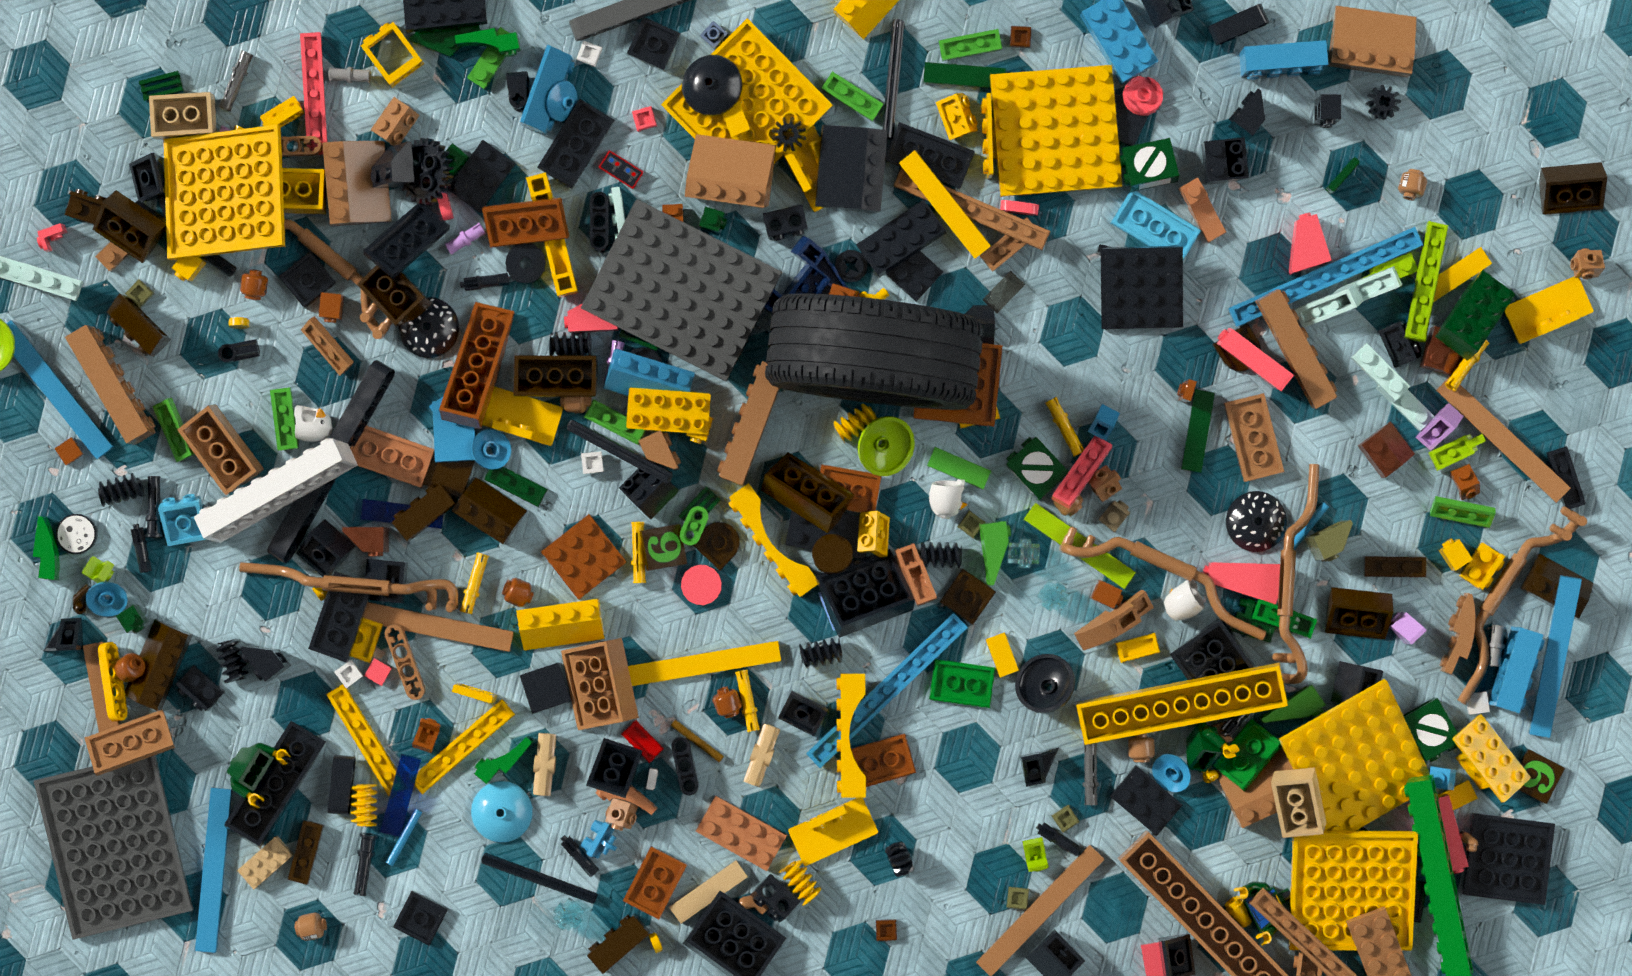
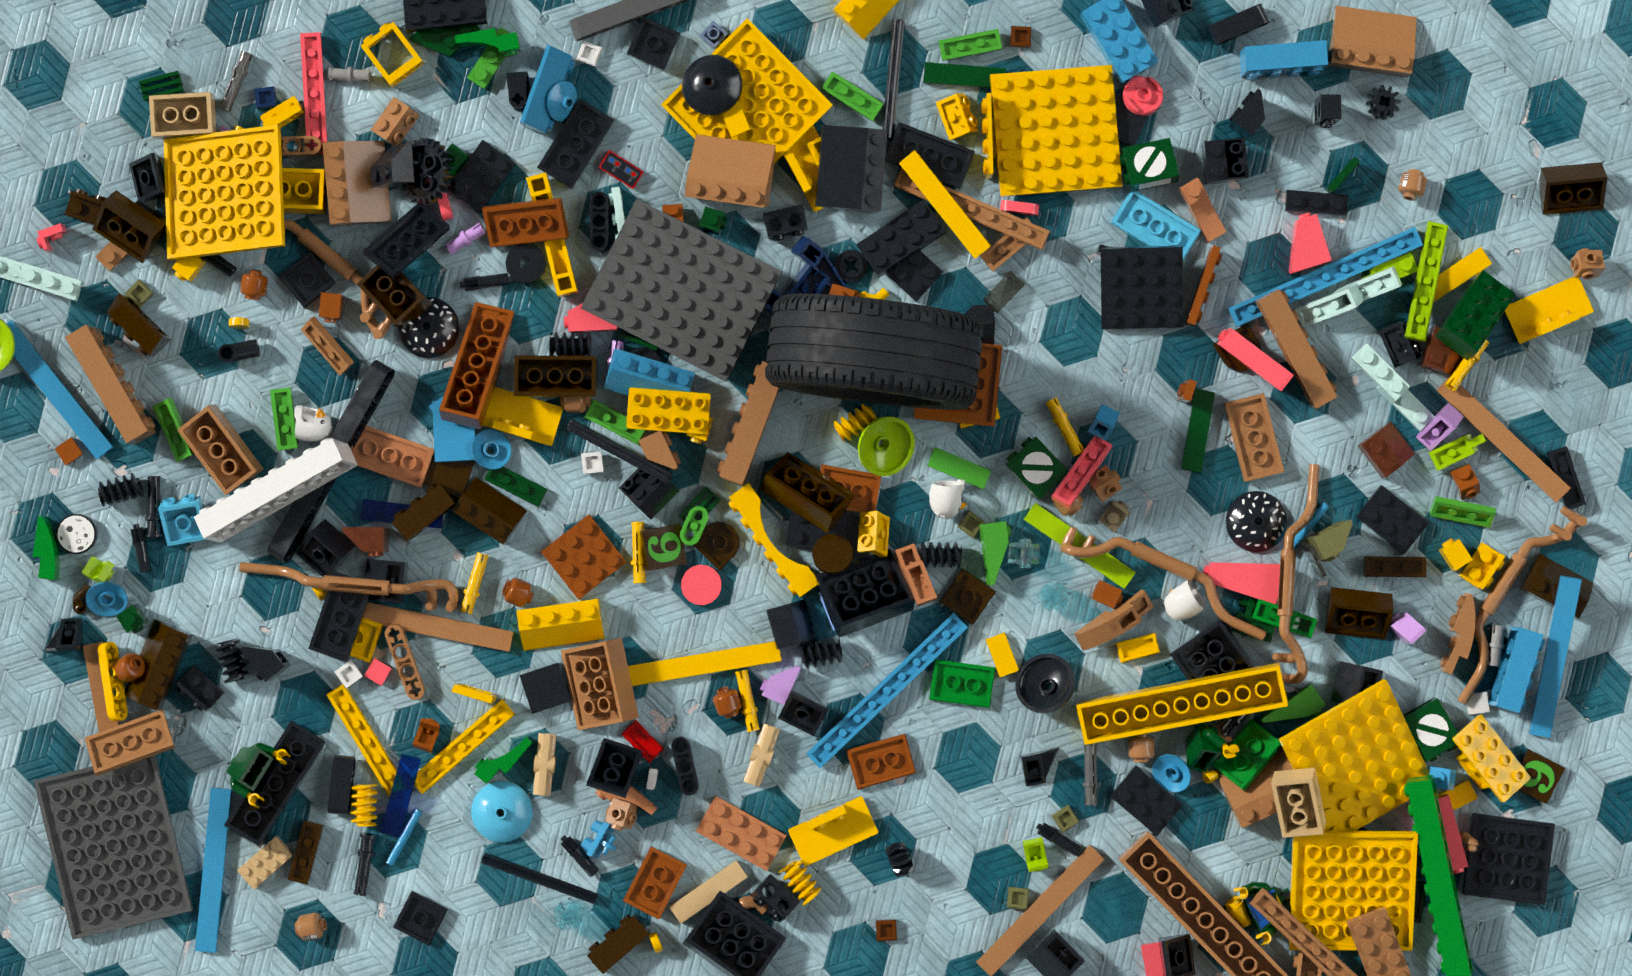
coral tile [632,106,657,132] -> none
pearl gold bar [671,719,724,762] -> none
black gear [772,117,806,152] -> none
yellow arch [836,673,866,798] -> none
none -> dark blue tile [254,86,278,110]
none -> lavender slope [760,666,801,705]
none -> black slope [766,599,816,649]
none -> dark orange plate [1185,245,1222,327]
none -> black plate [1284,190,1348,216]
none -> clear smoke piece [1301,542,1327,577]
none -> black plate [1355,485,1429,555]

